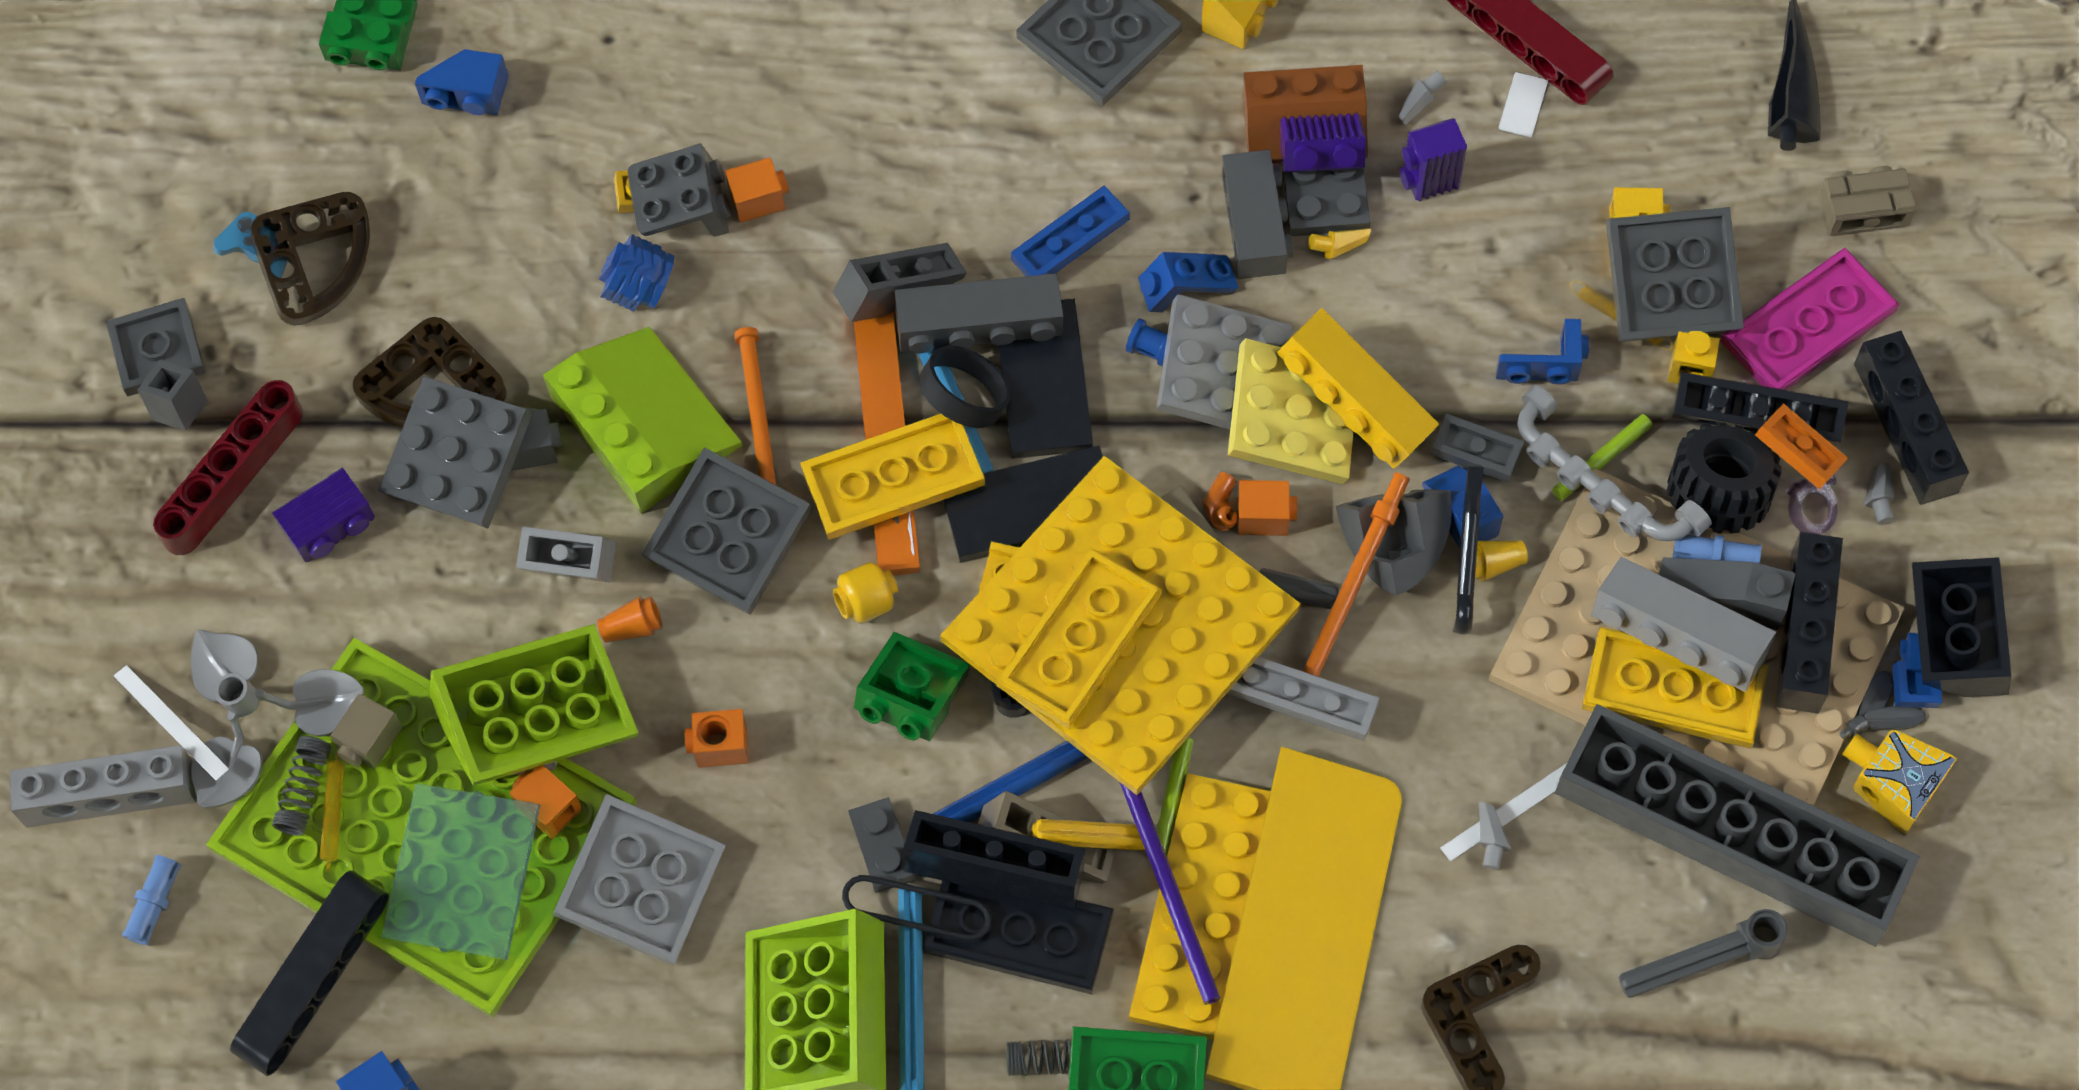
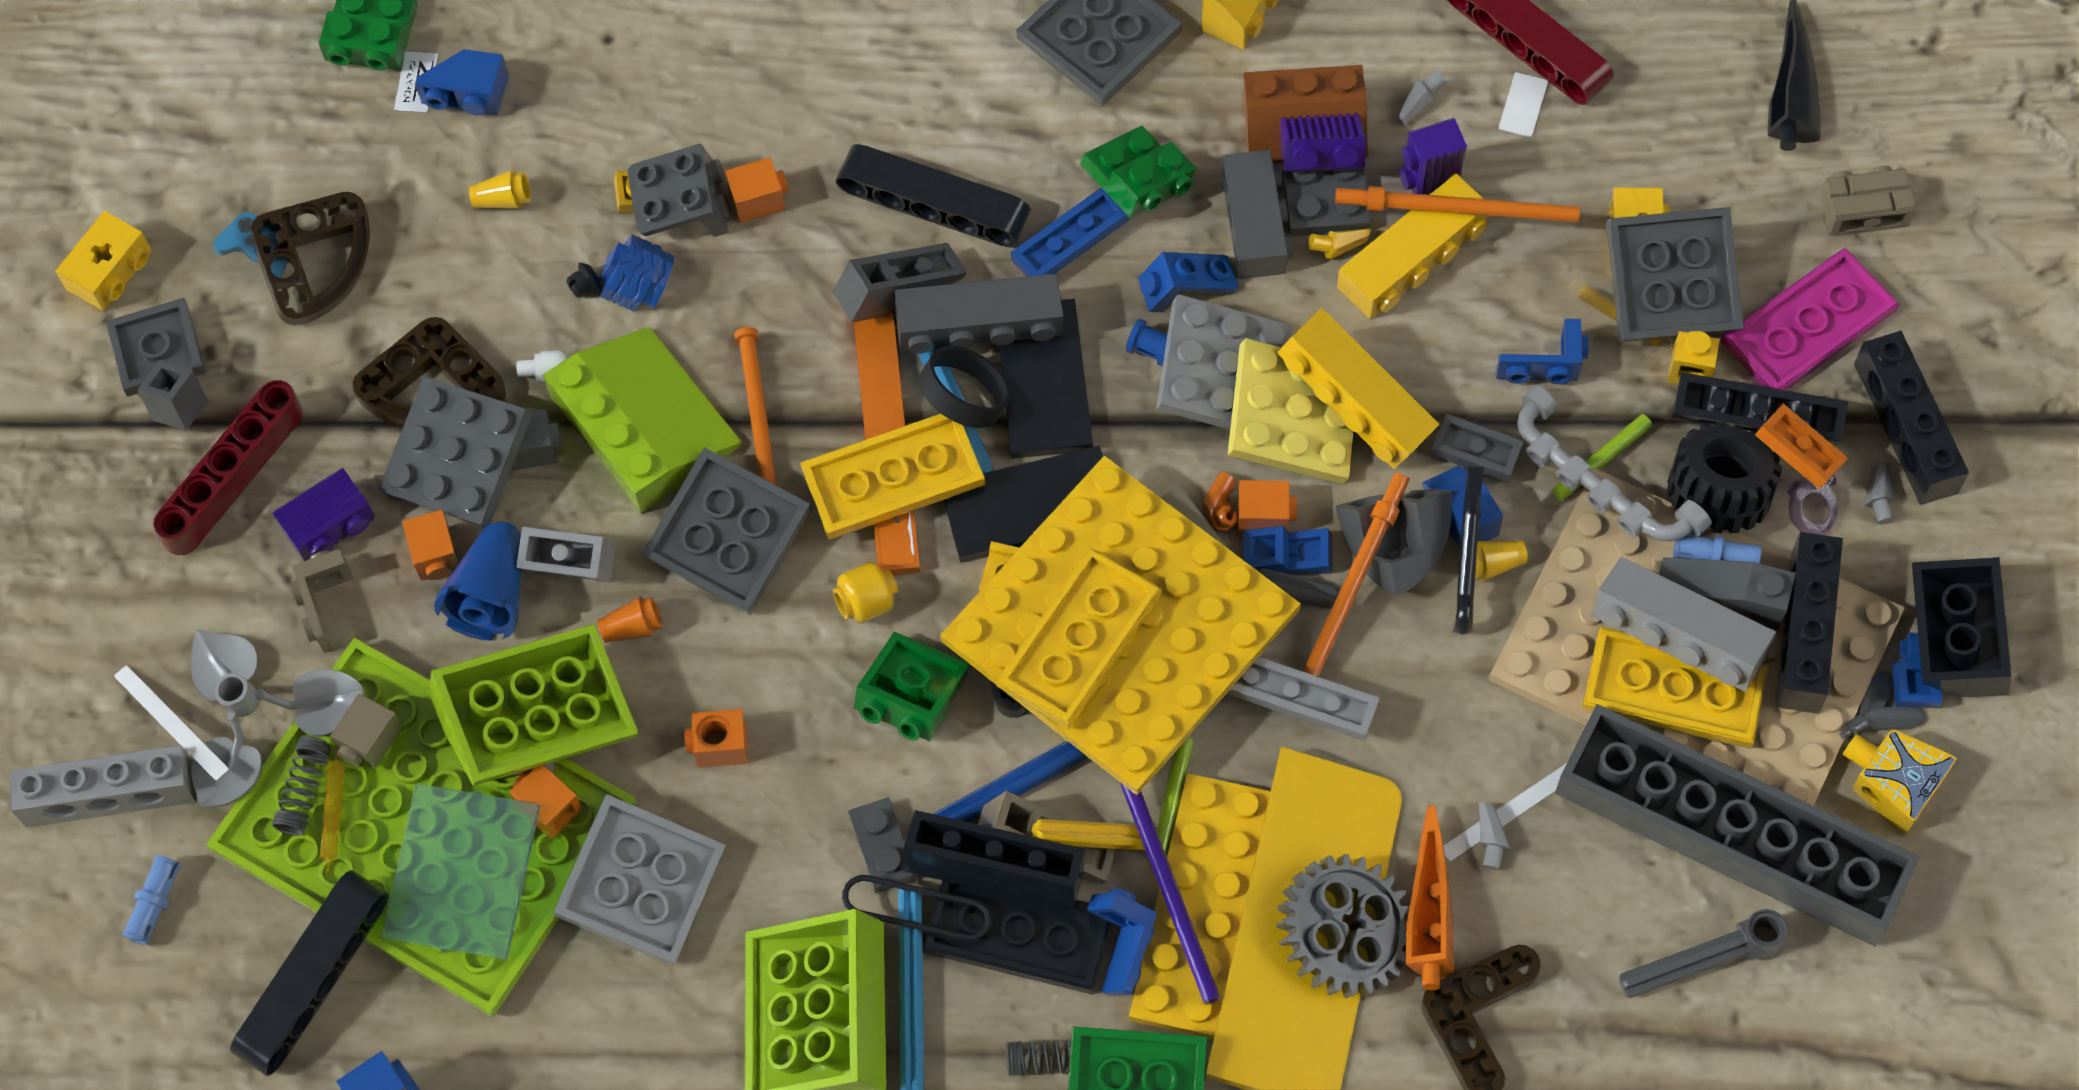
none -> yellow brick [55,210,152,311]
none -> dark tan bracket [290,549,353,652]
none -> white sticker [394,51,438,112]
none -> orange brick [402,509,460,581]
none -> blue cone [434,522,522,641]
none -> yellow cone [469,169,531,209]
none -> white cylinder [517,350,571,383]
none -> black piece [566,262,601,298]
none -> black beam [835,144,1031,247]
none -> green plate [1080,125,1197,218]
none -> blue bracket [1087,888,1157,996]
none -> blue slope [1243,526,1333,575]
none -> dark grey gear [1276,854,1410,998]
none -> orange bar [1335,186,1580,223]
none -> yellow brick [1337,173,1488,320]
none -> orange piece [1406,805,1454,990]

